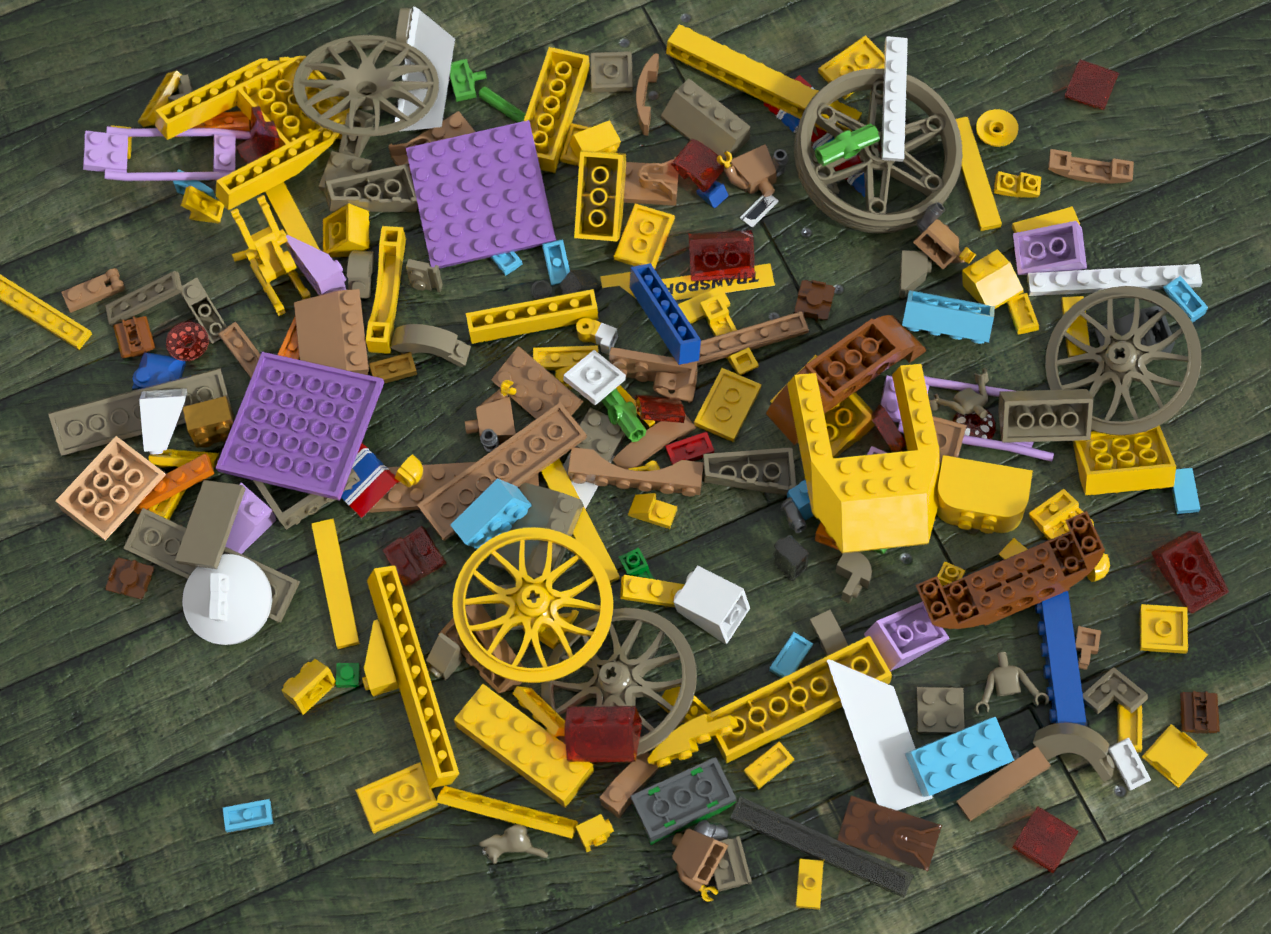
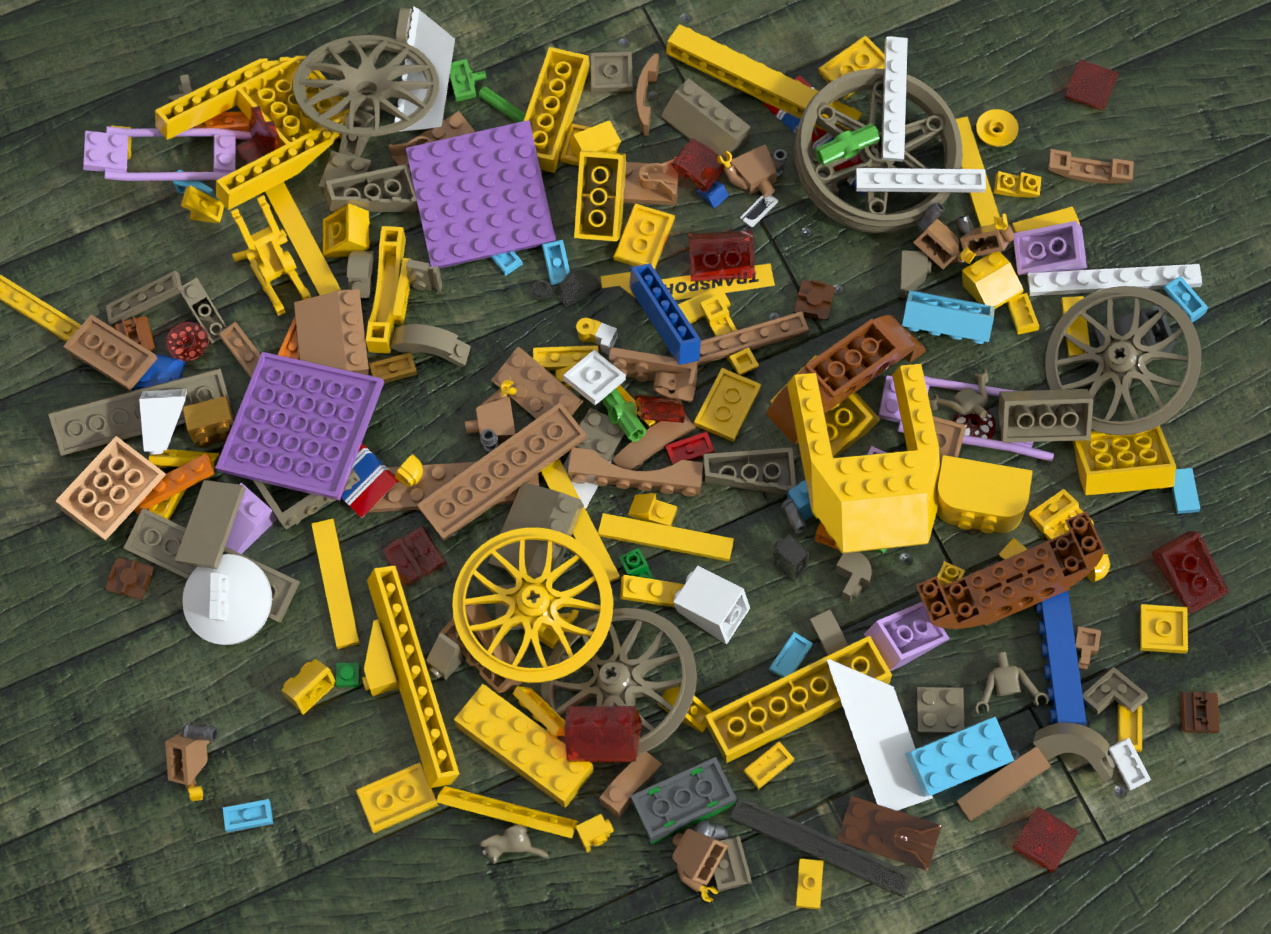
medium nougat plate [62,268,125,313] -> none
yellow plate [138,71,182,127] -> none
lavender slope [286,235,346,296] -> none
medium azure brick [450,478,532,549] -> none
yellow brick [466,289,598,344] -> none
yellow hand [628,461,660,471] -> none
yellow slope [647,714,739,767] -> none
clear red slope [871,405,906,453] -> none
yellow piece [1142,724,1208,788] -> none
none -> medium nougat plate [63,315,158,391]
none -> medium nougat torso [165,722,219,801]
none -> yellow tile [393,258,410,325]
none -> yellow tile [598,513,734,562]
none -> white plate [856,168,986,193]
none -> medium nougat torso [956,214,1014,257]

